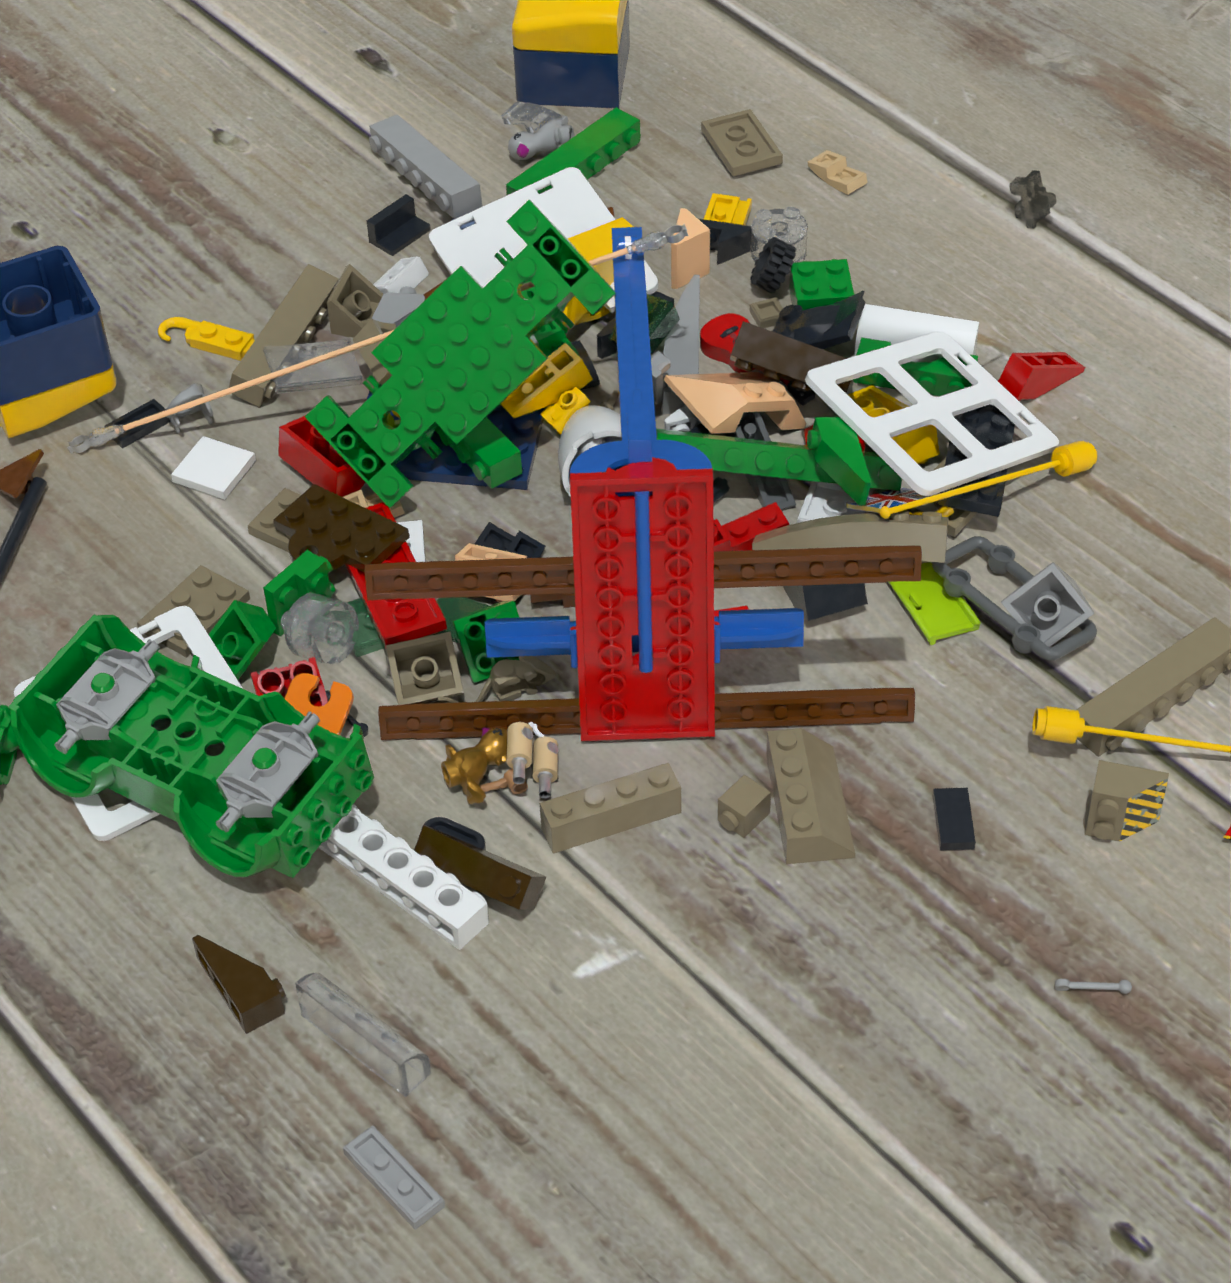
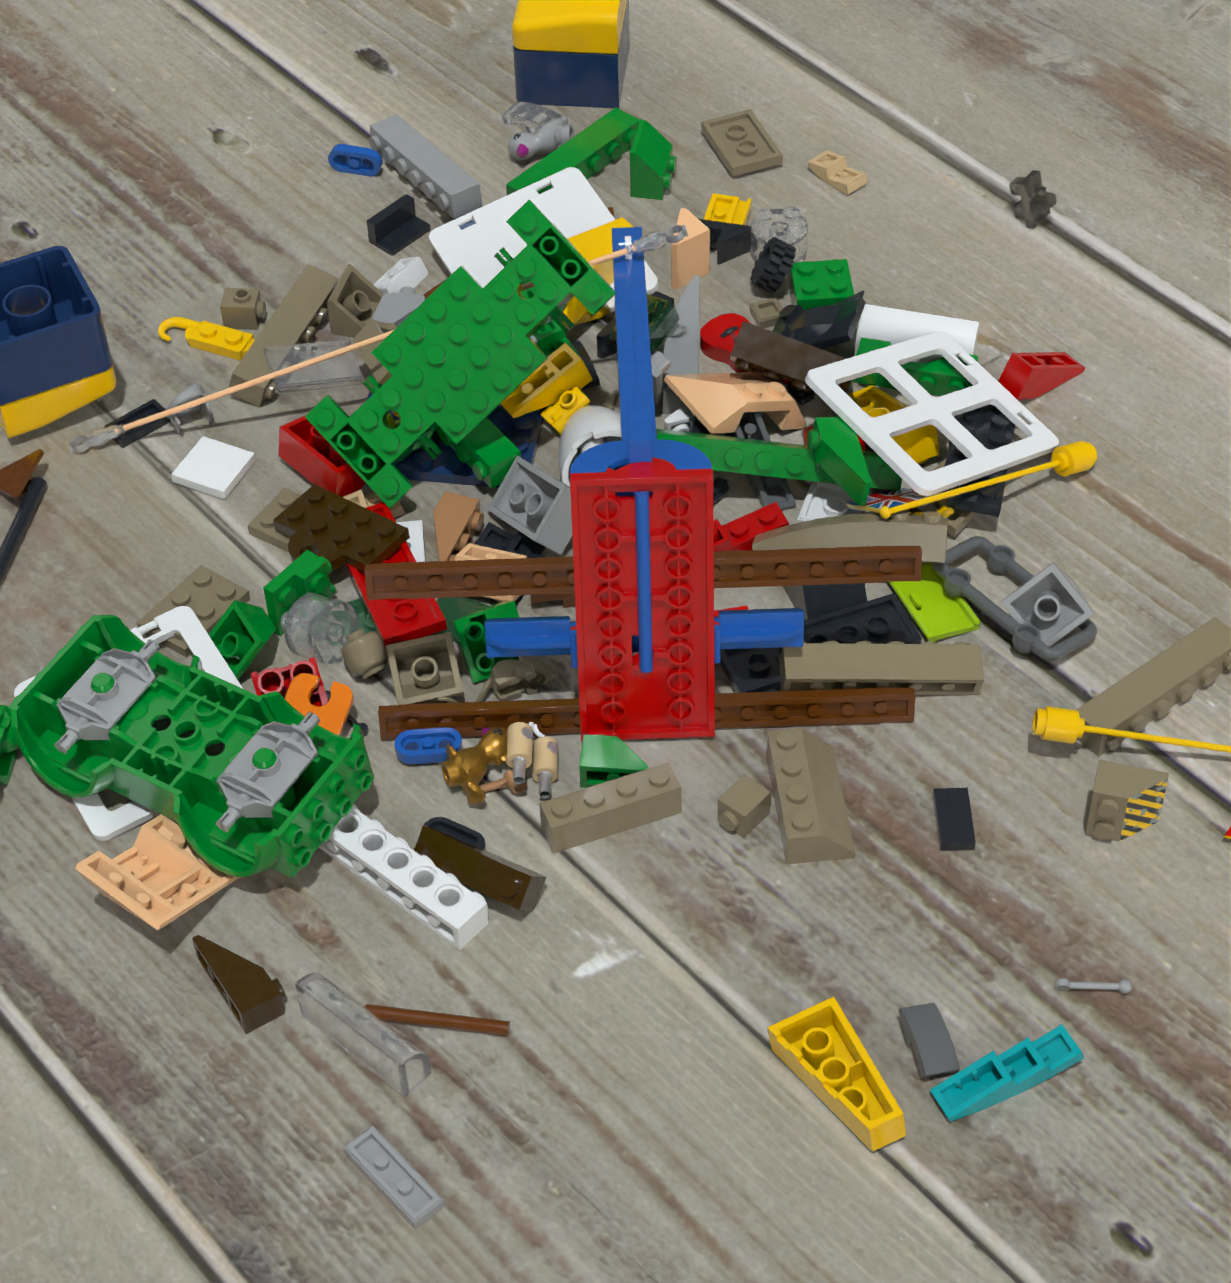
none -> light nougat slope [75,814,240,930]
none -> dark tan brick [220,288,266,330]
none -> blue plate [328,144,383,177]
none -> dark tan head [341,628,388,679]
none -> reddish brown bar [364,1004,510,1036]
none -> blue plate [394,727,463,764]
none -> medium nougat slope [433,491,484,561]
none -> light grey slope [487,456,572,555]
none -> green slope [579,734,648,788]
none -> green slope [630,119,677,200]
none -> black plate [720,593,922,693]
none -> yellow wedge [767,996,906,1152]
none -> dark tan brick [779,641,984,695]
none -> dark grey slope [898,1003,960,1079]
none -> teal slope [930,1024,1084,1122]

